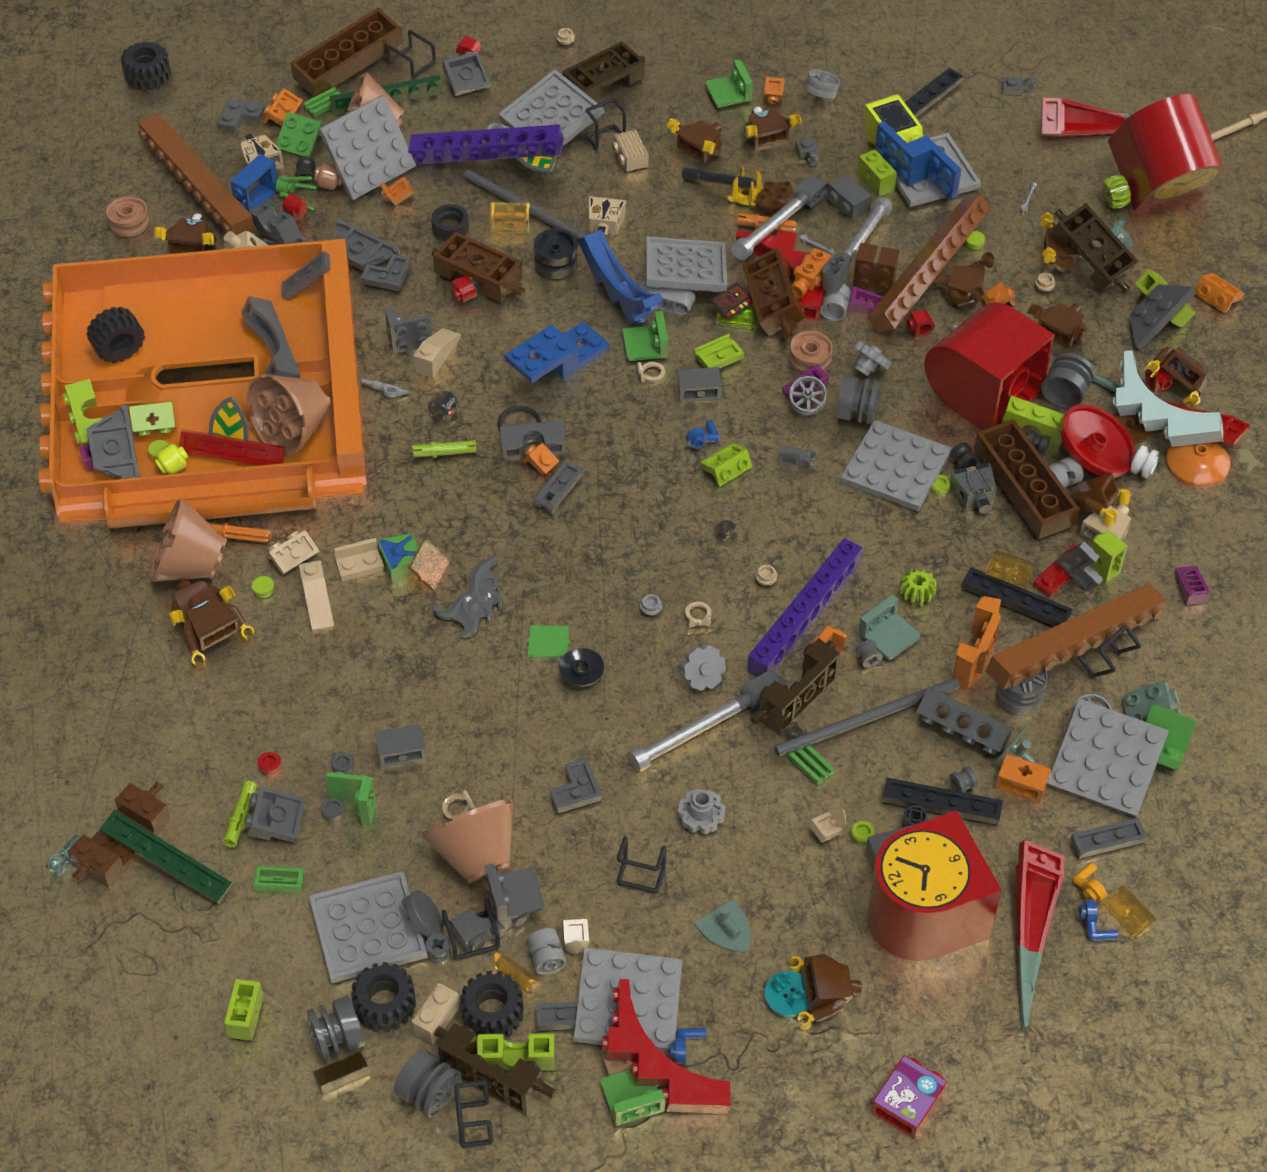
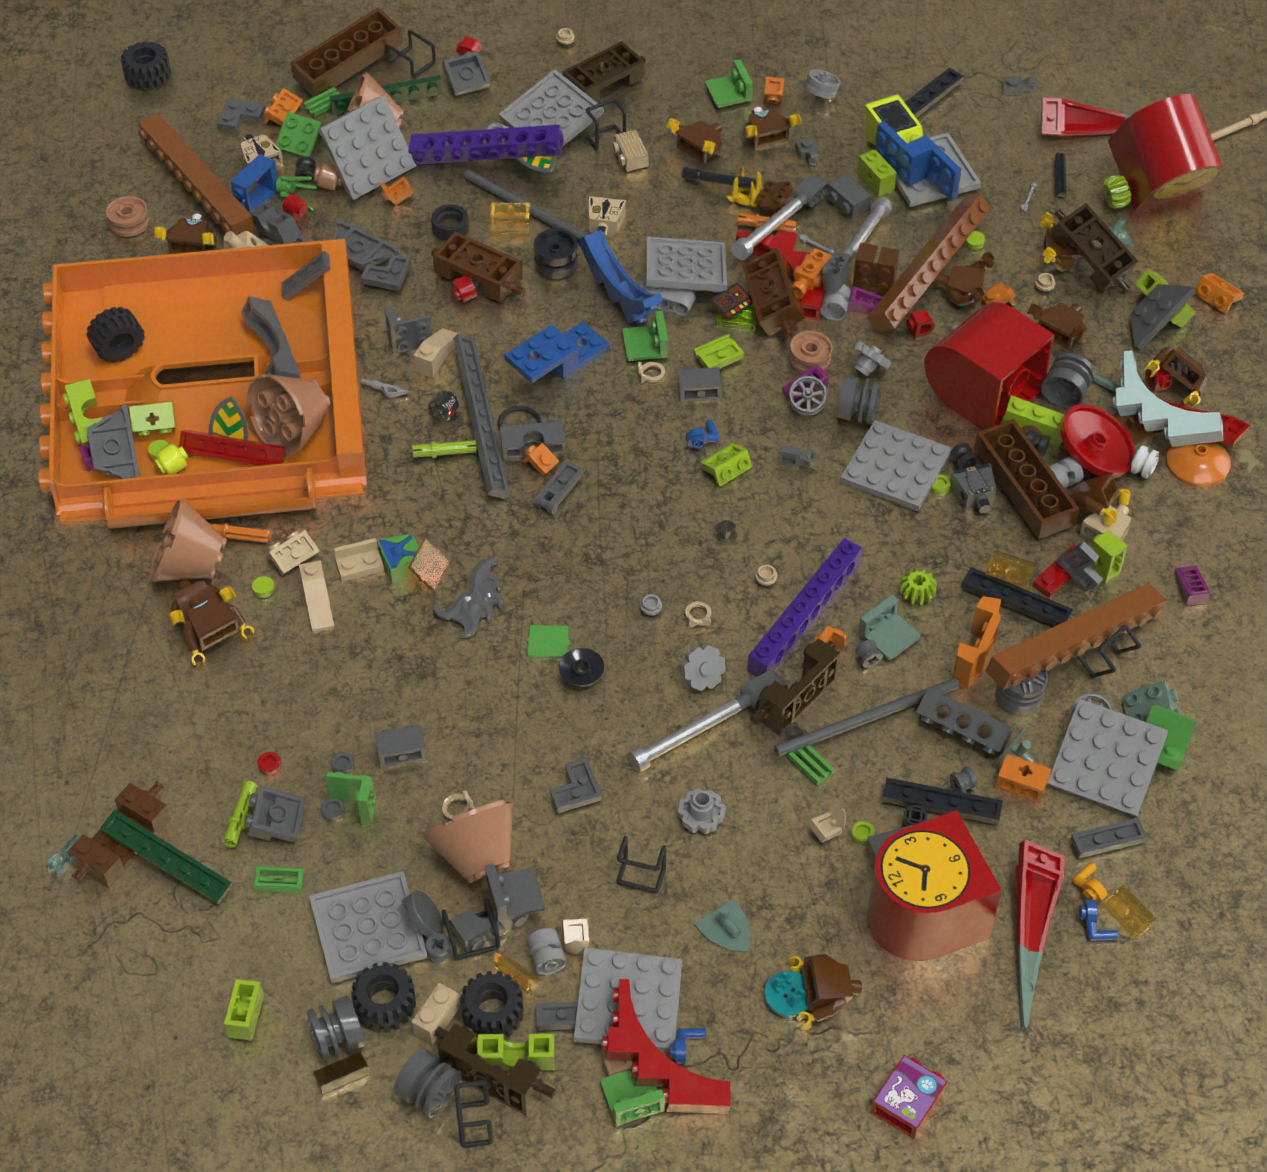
none -> dark grey plate [453,334,510,499]
none -> black axle [1055,152,1067,197]

